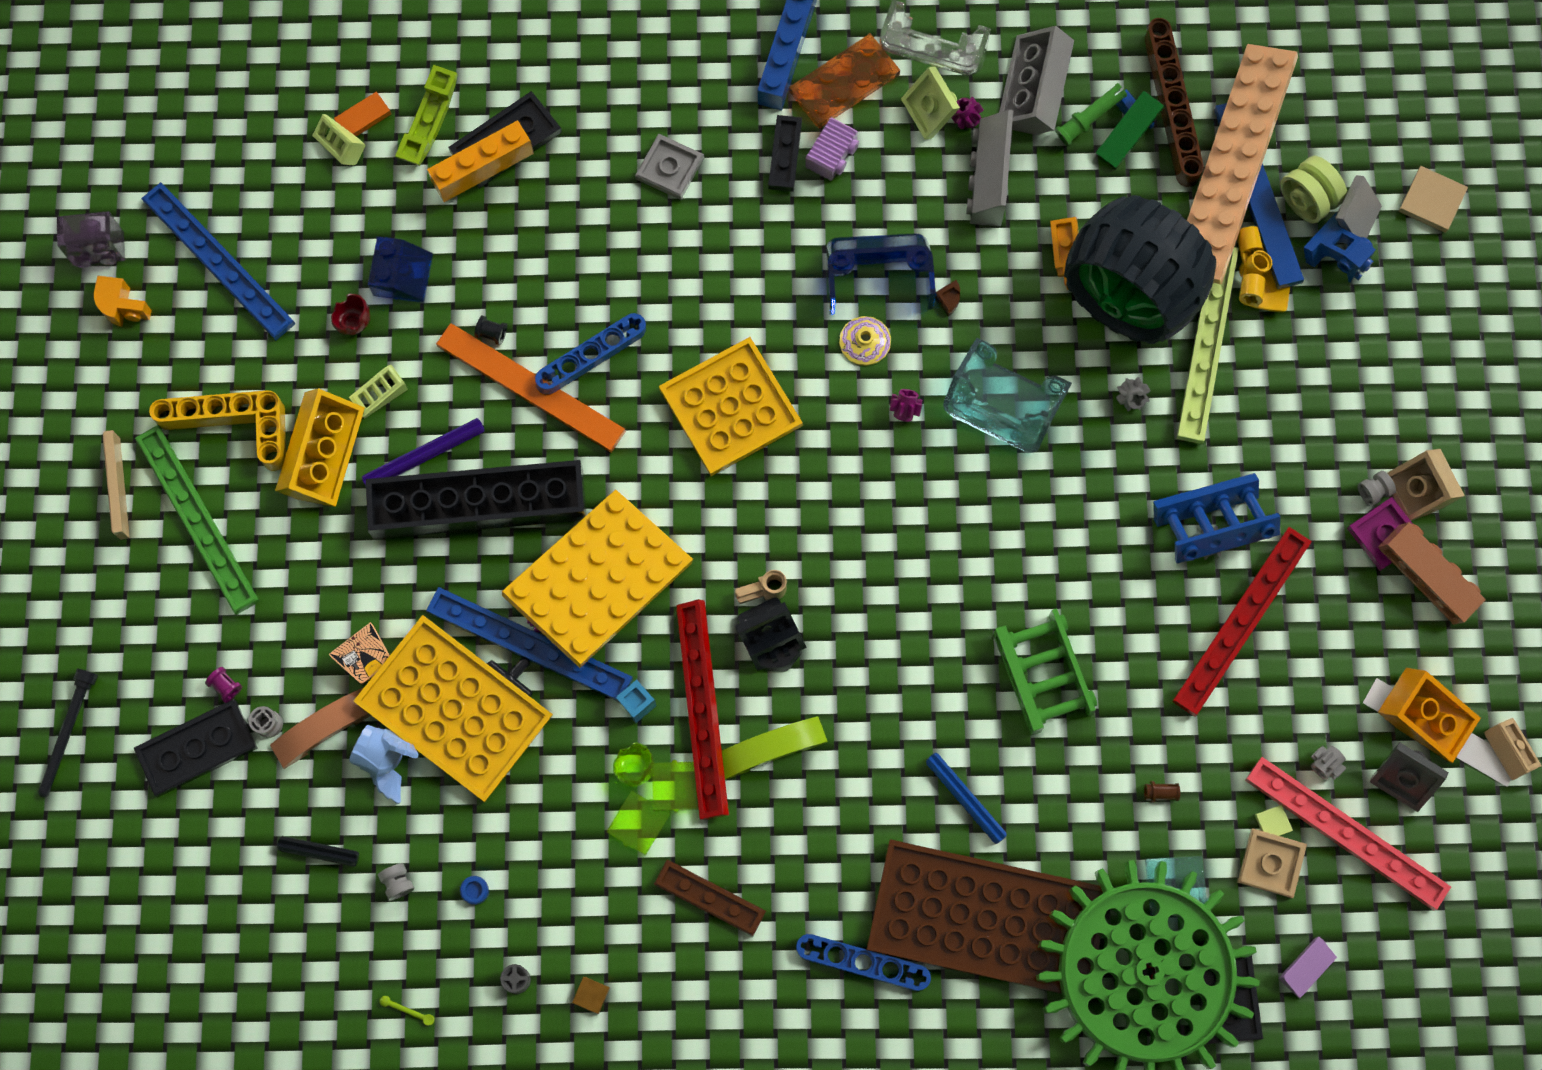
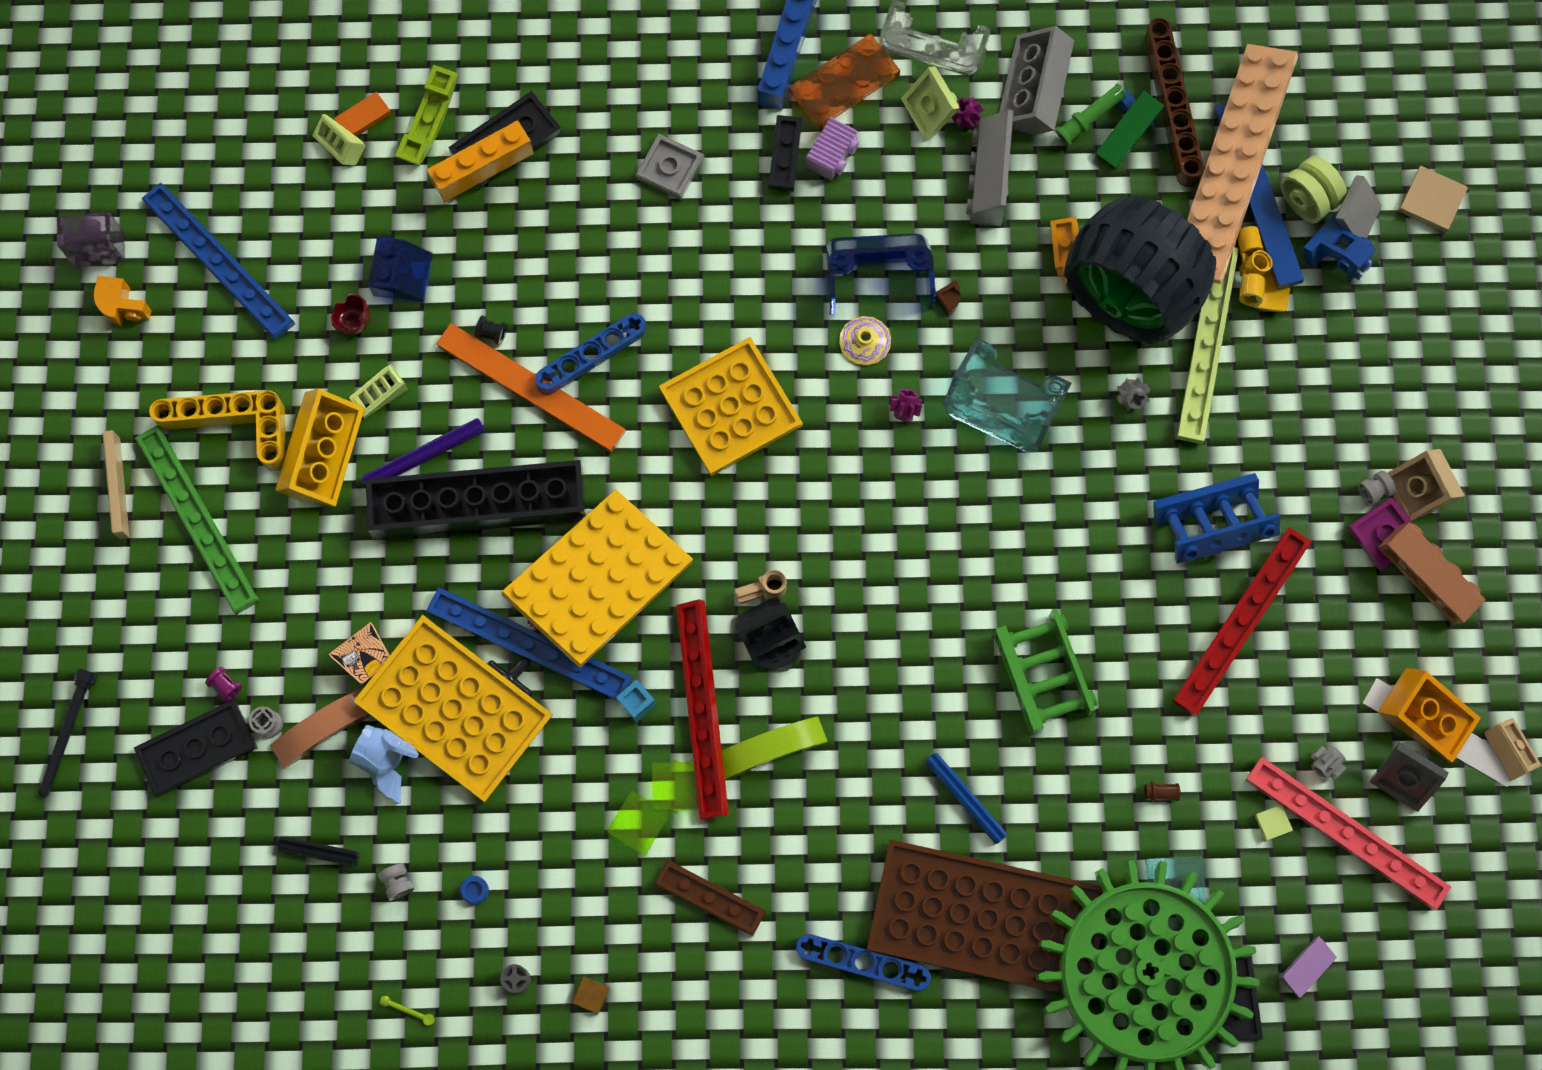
clear neon green hair [613,742,654,787] -> none
tan tile [1237,828,1307,898] -> none

